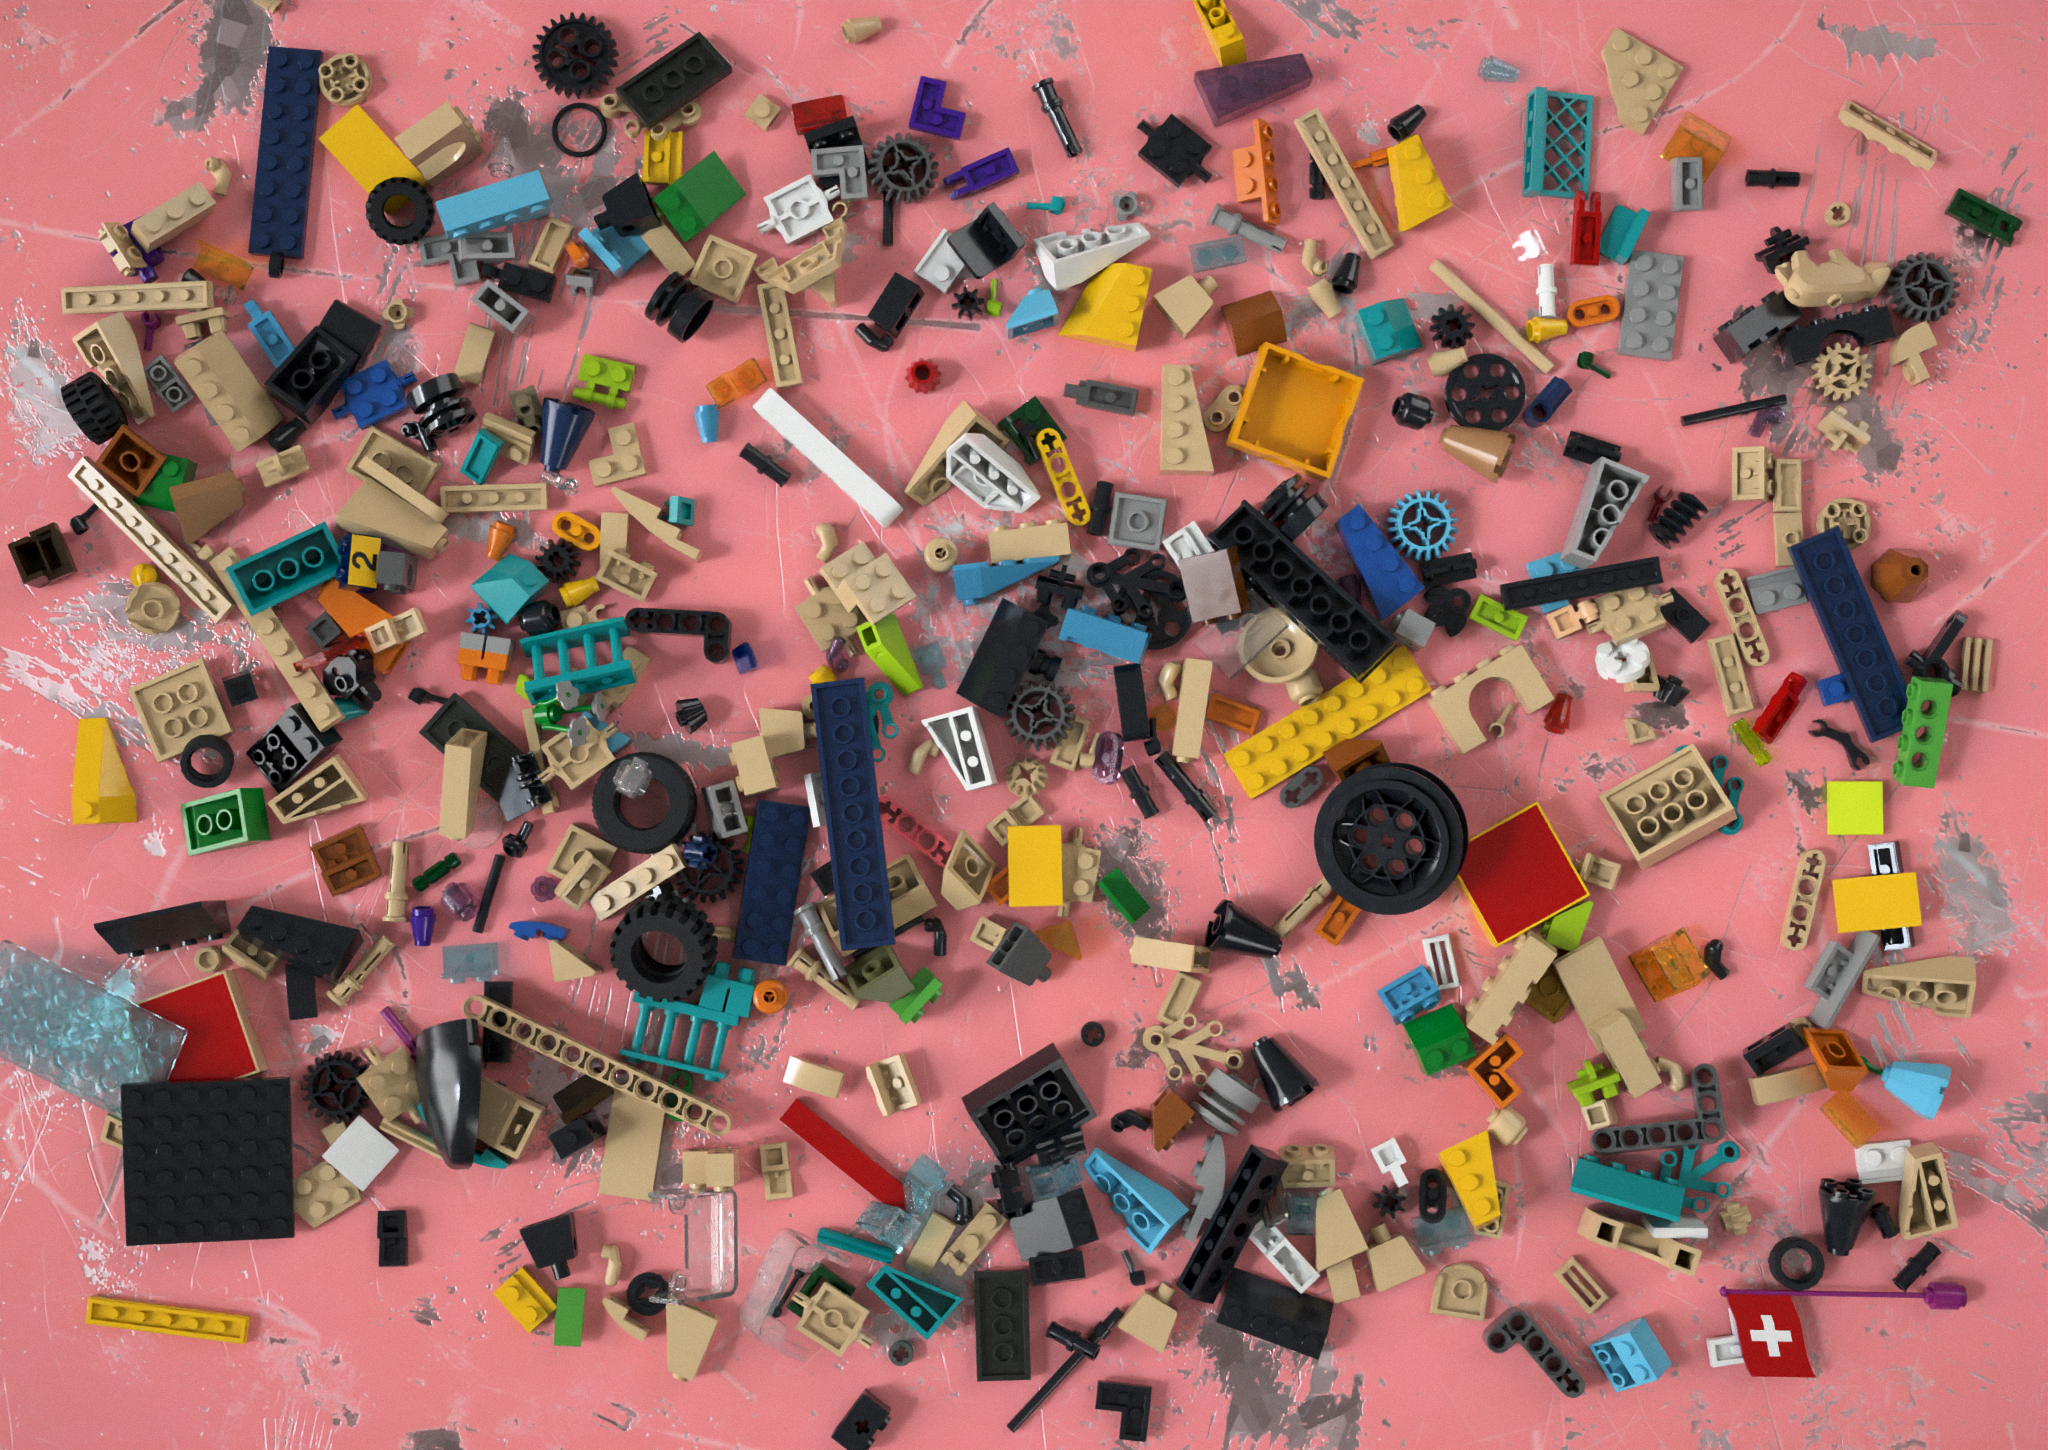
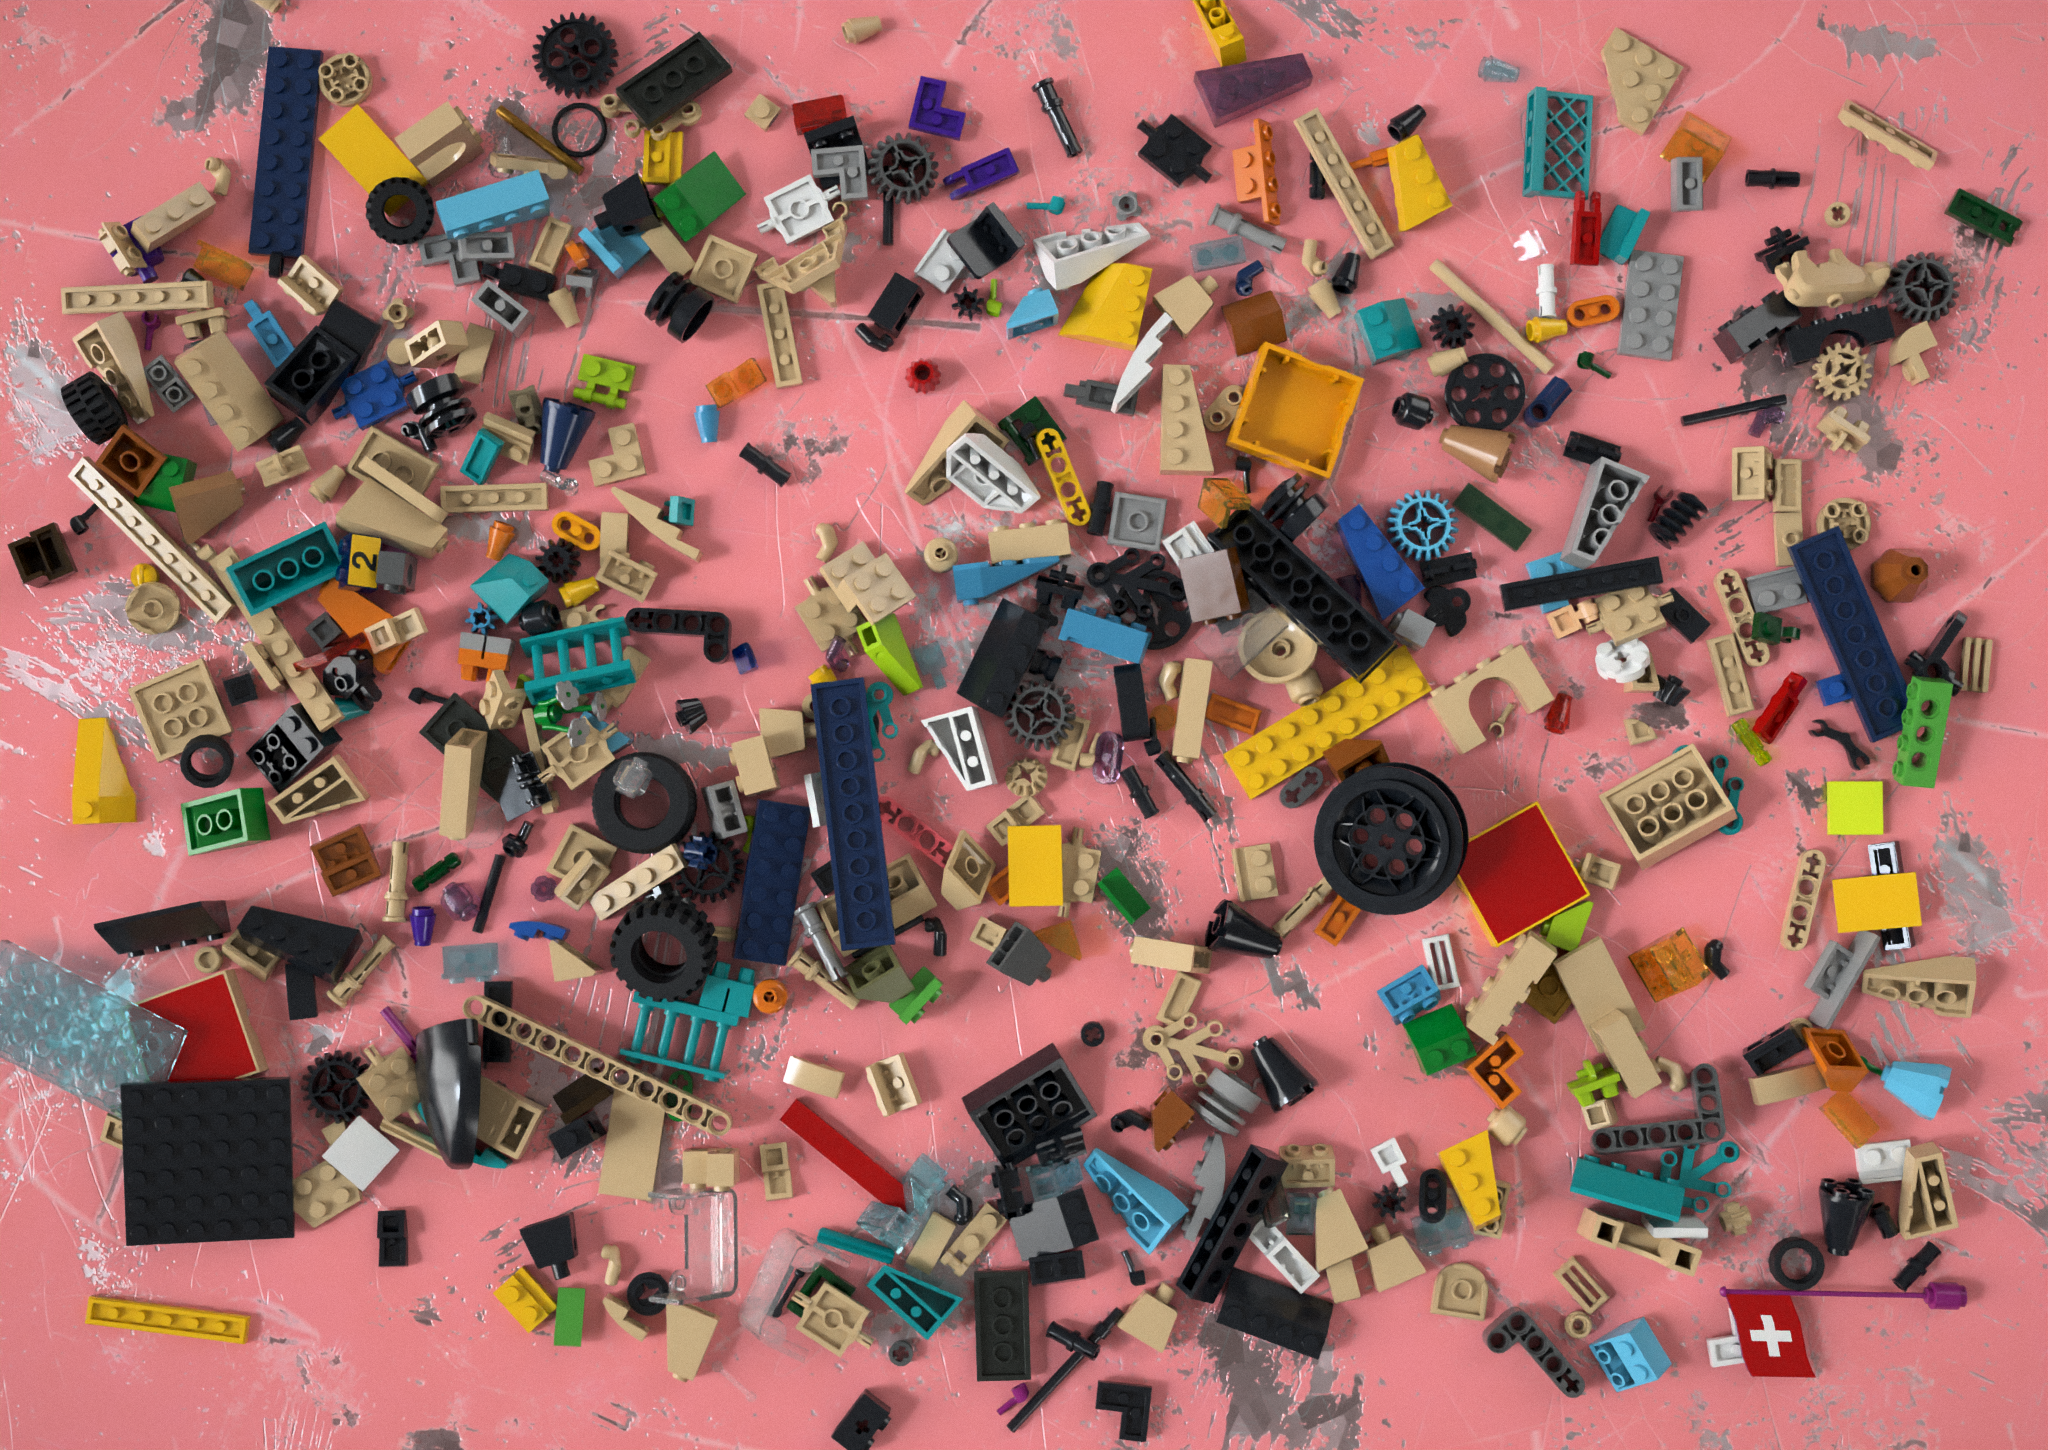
white beam [752,388,904,529] -> none
lime plate [1468,594,1529,642] -> none
none -> tan plate [241,641,290,693]
none -> tan bracket [277,254,344,316]
none -> tan cone [308,464,347,504]
none -> tan tile [387,338,410,366]
none -> tan brick [404,320,469,369]
none -> tan bracket [479,669,527,730]
none -> tan hinge [490,152,568,180]
none -> pearl gold bar [496,105,585,176]
none -> tan cone [547,286,580,328]
none -> magenta hand [997,1383,1029,1415]
none -> white slope [1111,312,1173,414]
none -> clear yellow panel [1198,478,1252,528]
none -> tan plate [1231,843,1279,902]
none -> dark blue arm [1235,260,1264,296]
none -> black hand [1235,456,1252,494]
none -> clear green tile [1452,483,1532,552]
none -> tan plate [1564,1311,1592,1339]
none -> dark green plate [1751,612,1800,646]

